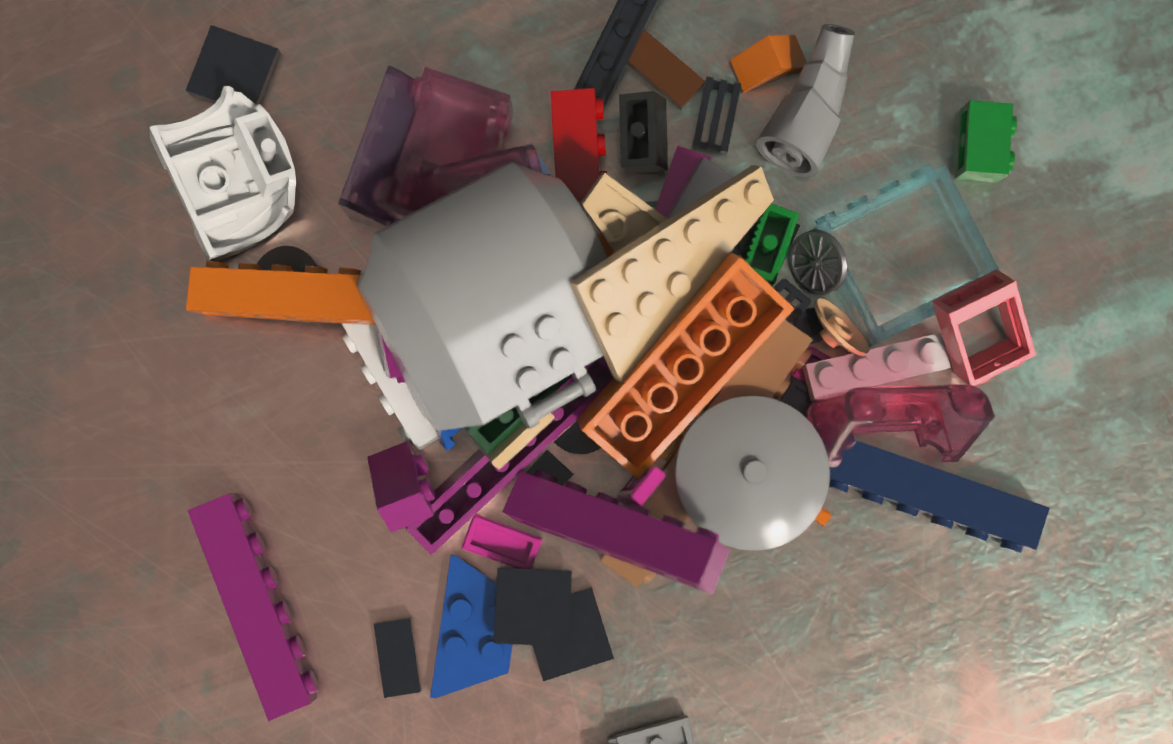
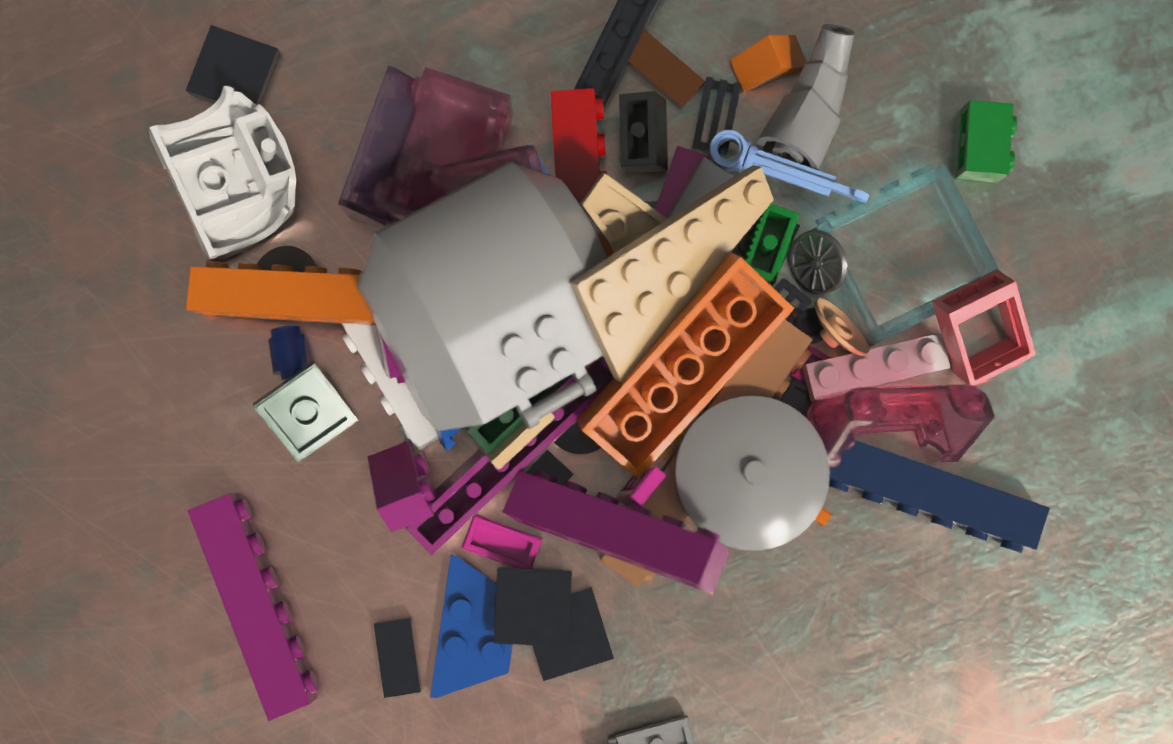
none -> tile [253,361,358,462]
none -> clear blue brick [268,325,309,381]
none -> light blue piece [710,130,869,203]

